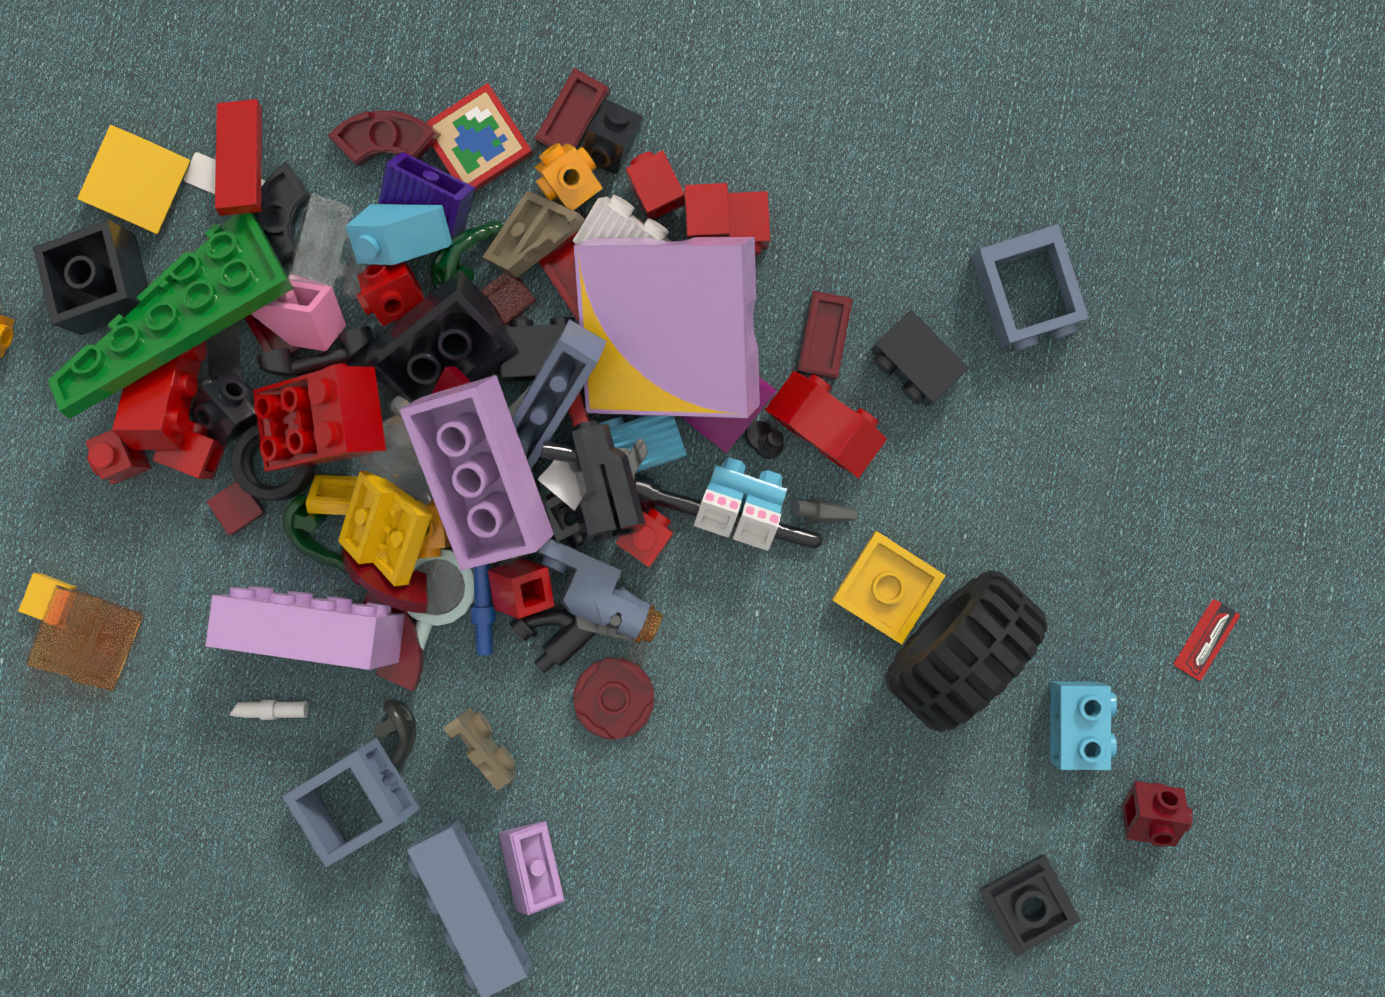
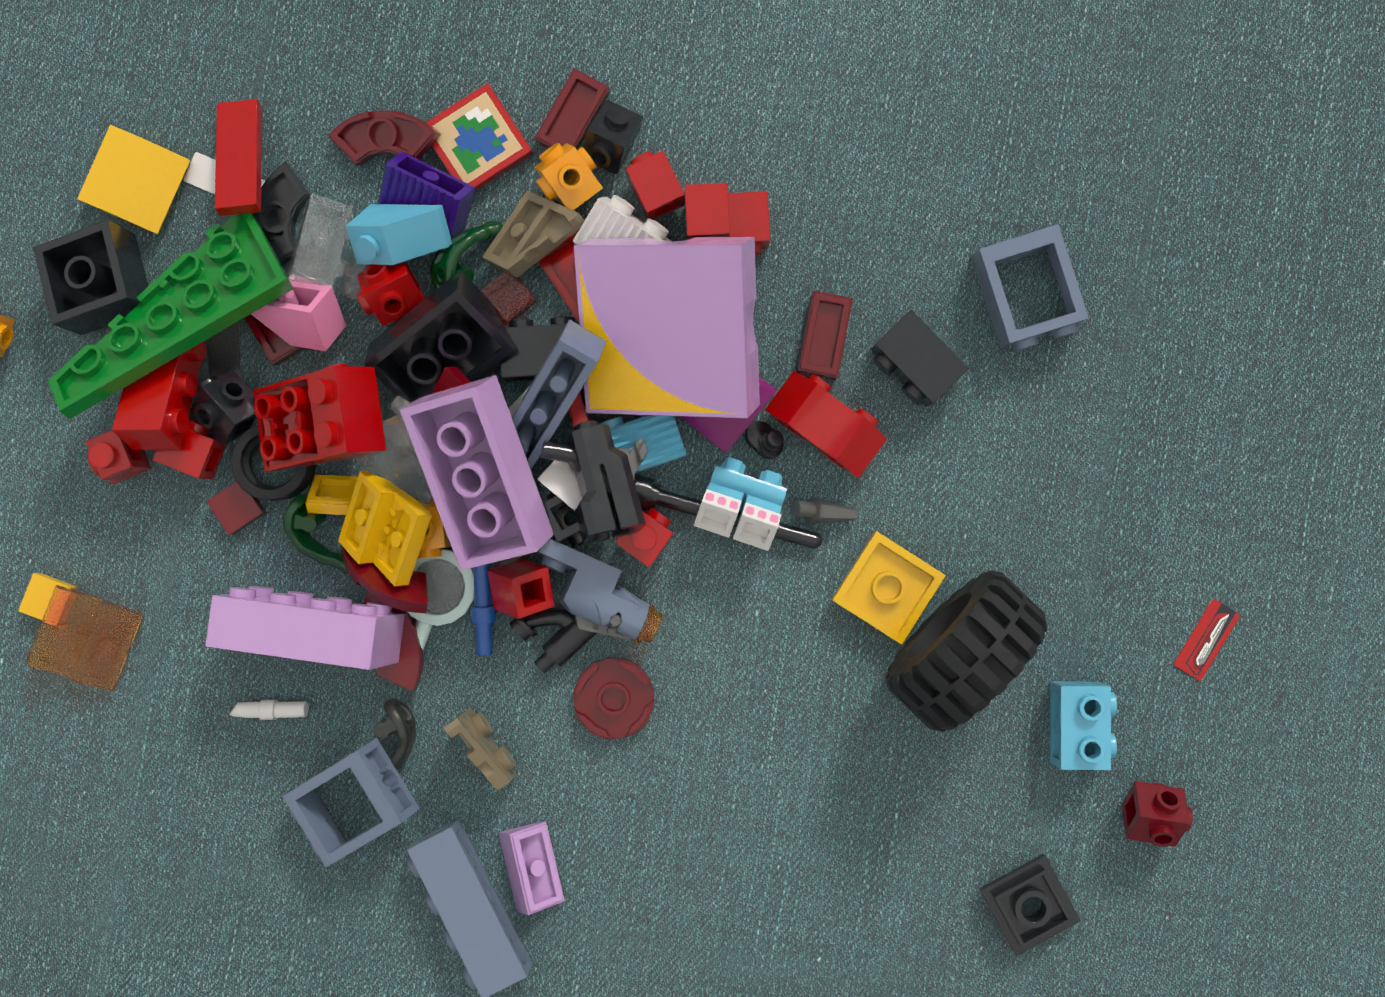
black bar [256,326,374,377] -> none

